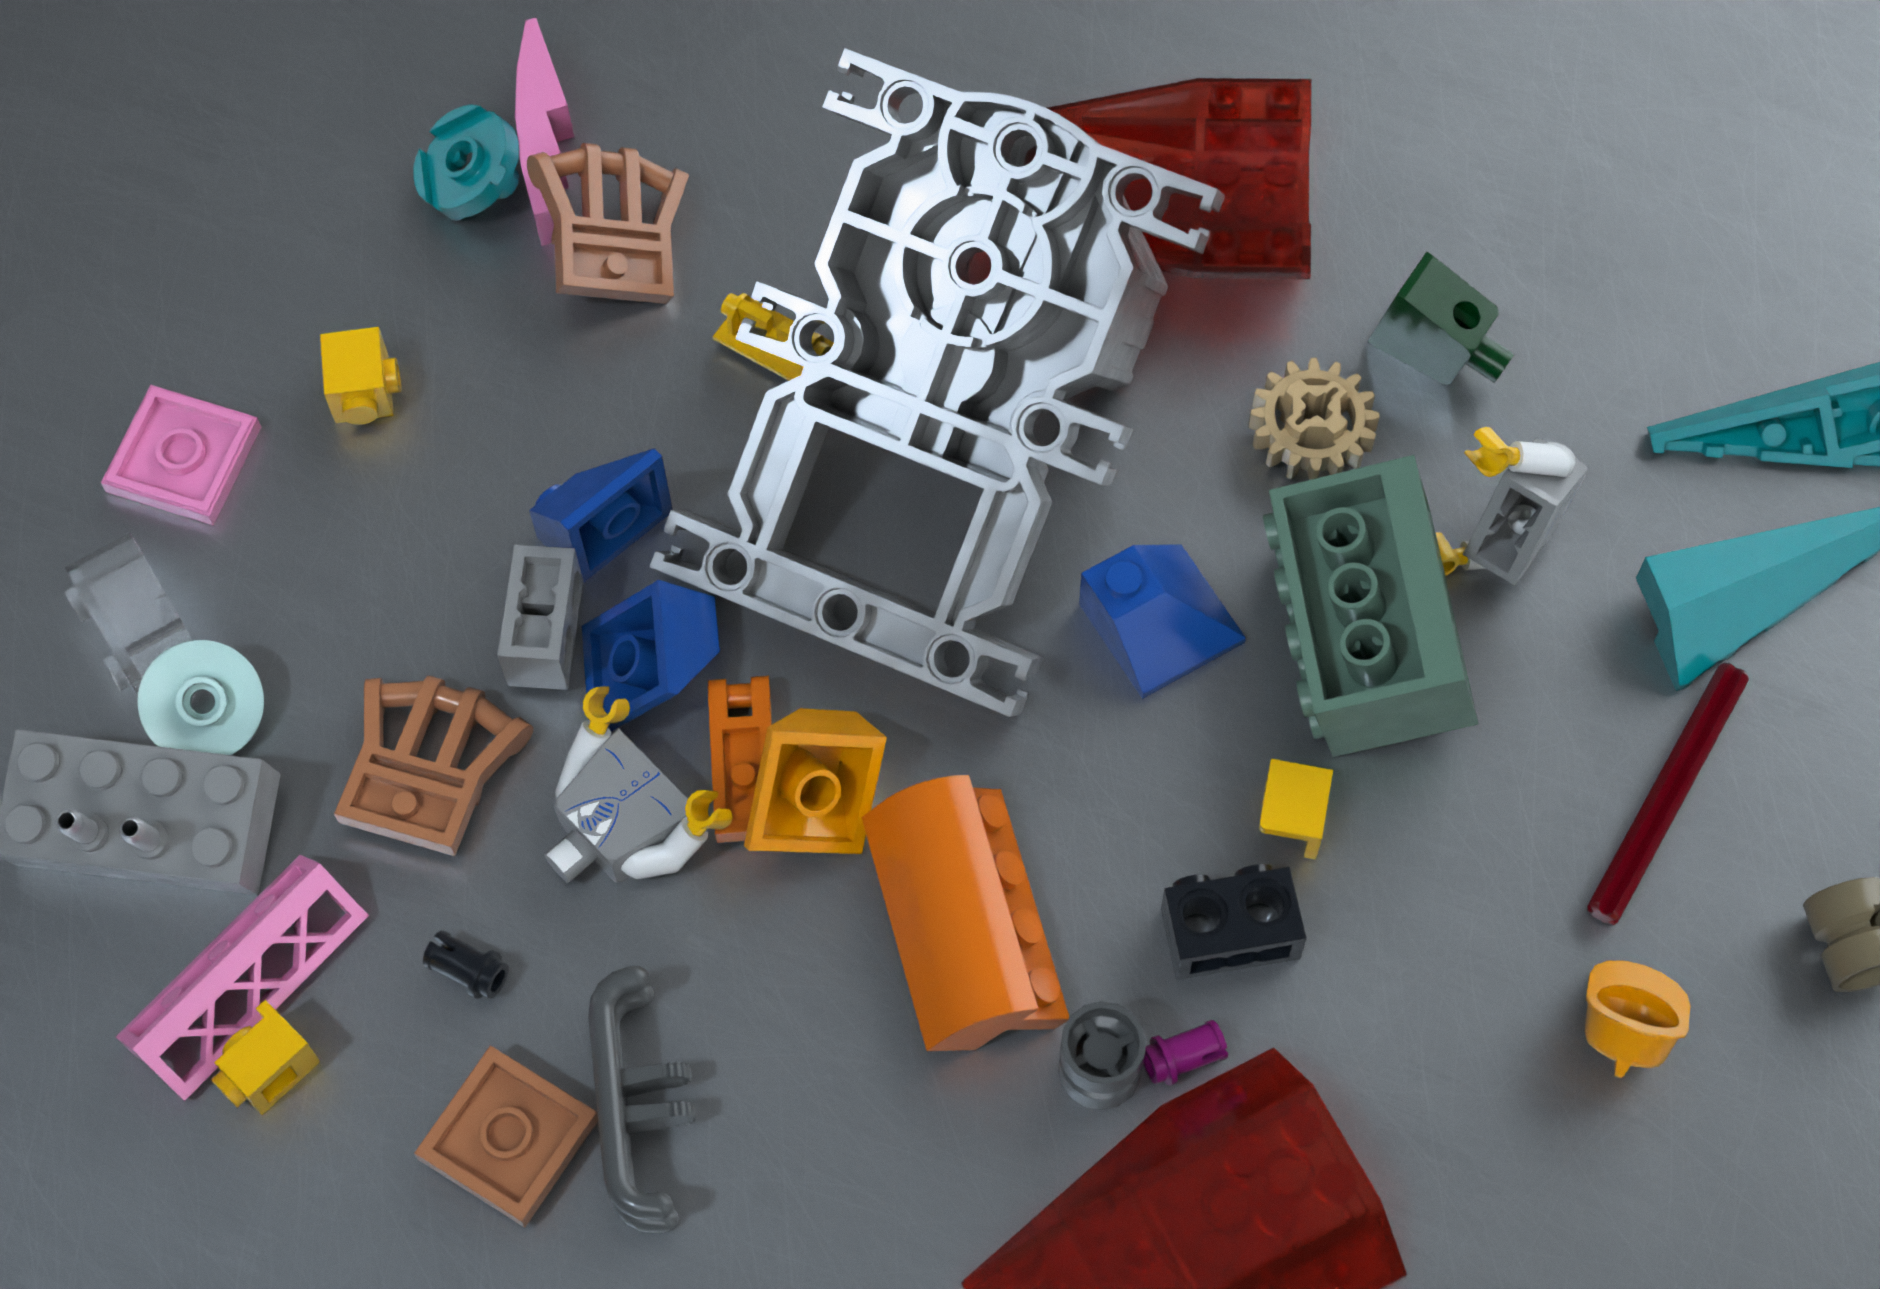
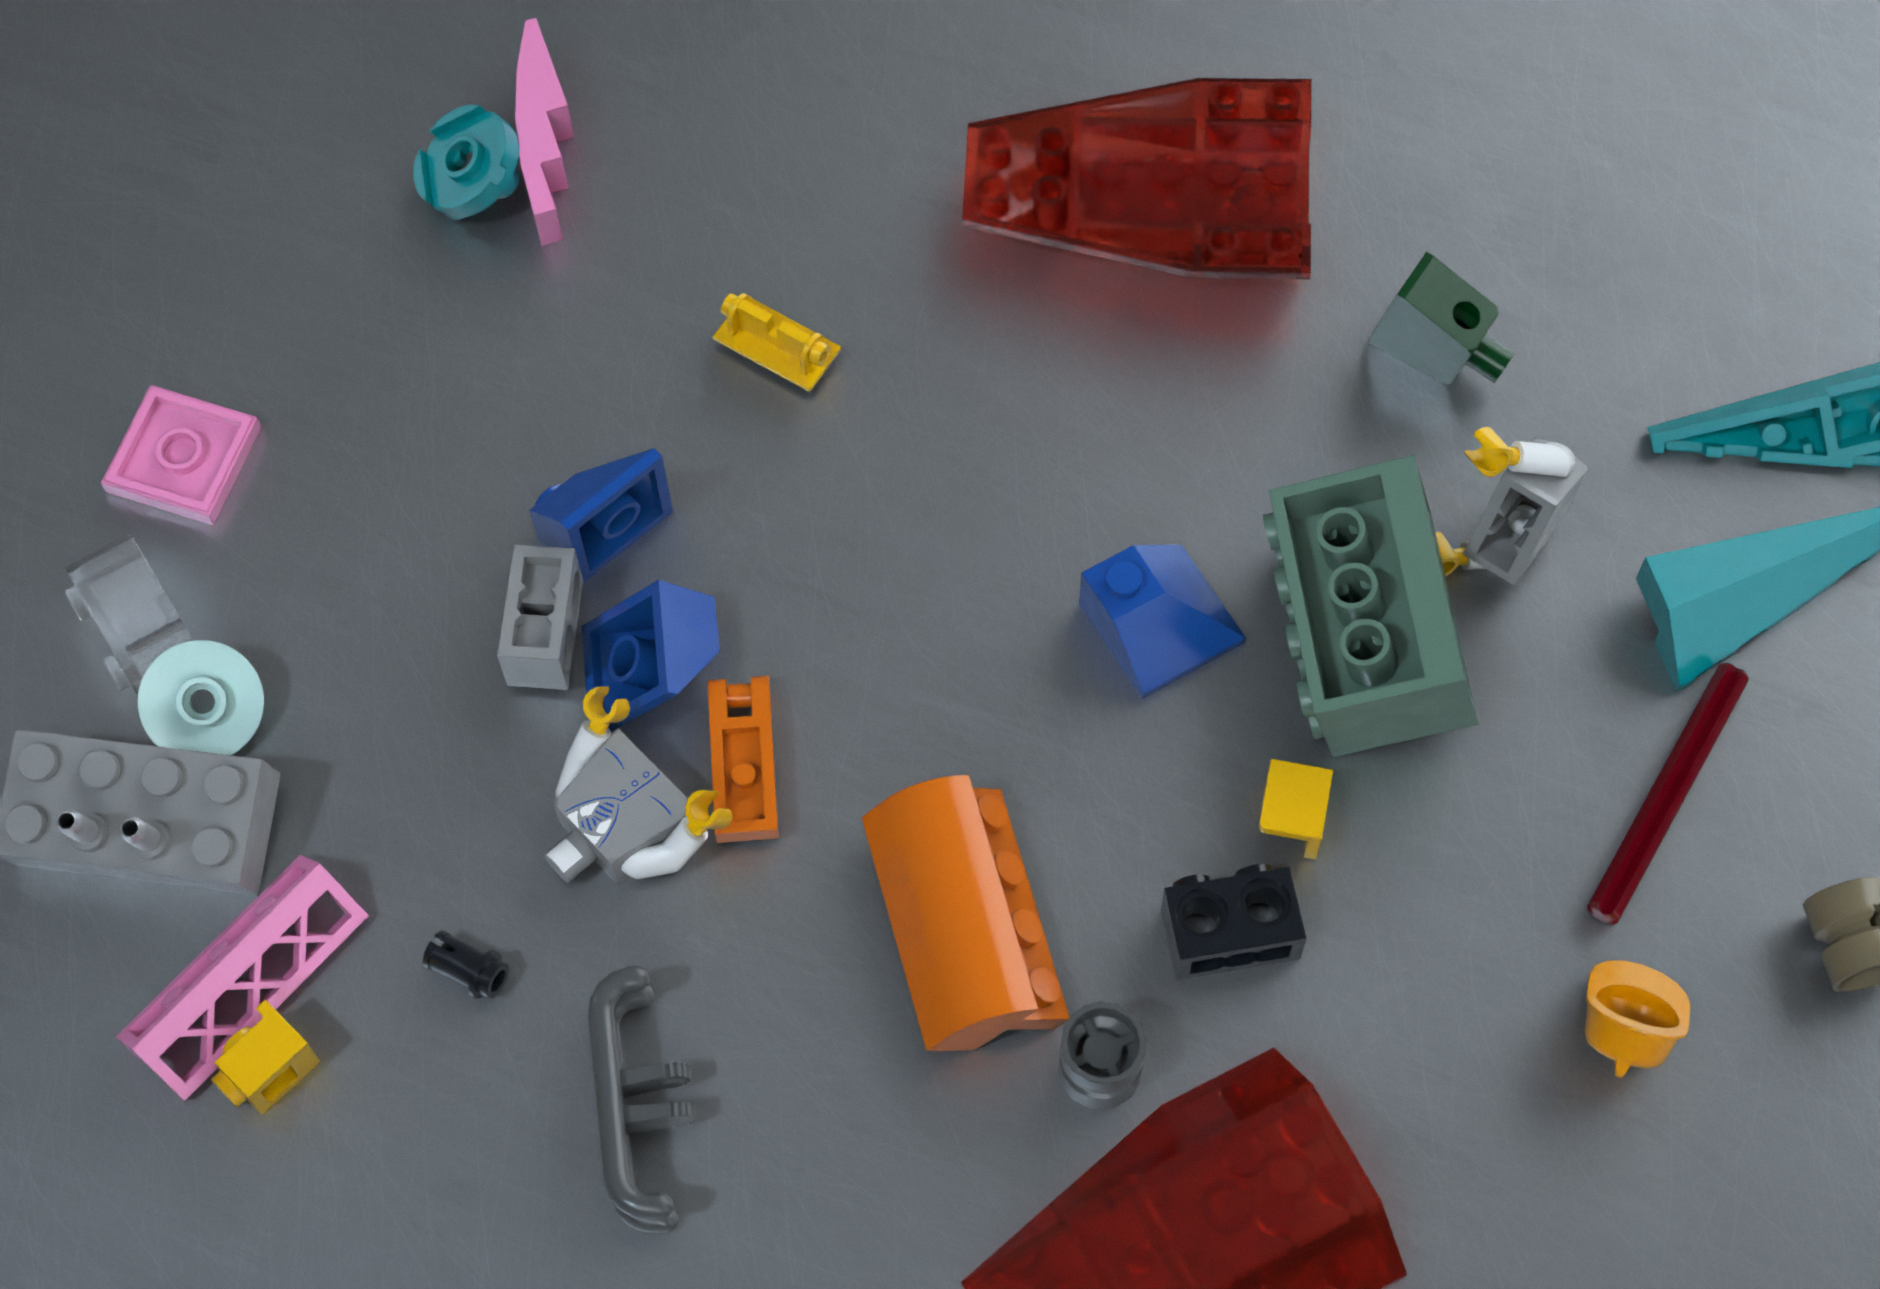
yellow brick [320,326,401,425] -> none
nougat plate [334,676,533,856] -> none
nougat plate [414,1045,598,1228] -> none
nougat plate [527,143,689,304] -> none
light grey piece [649,49,1225,717] -> none
light orange slope [744,708,887,854] -> none
magenta pin [1143,1020,1228,1086] -> none
tan gear [1248,358,1380,480] -> none

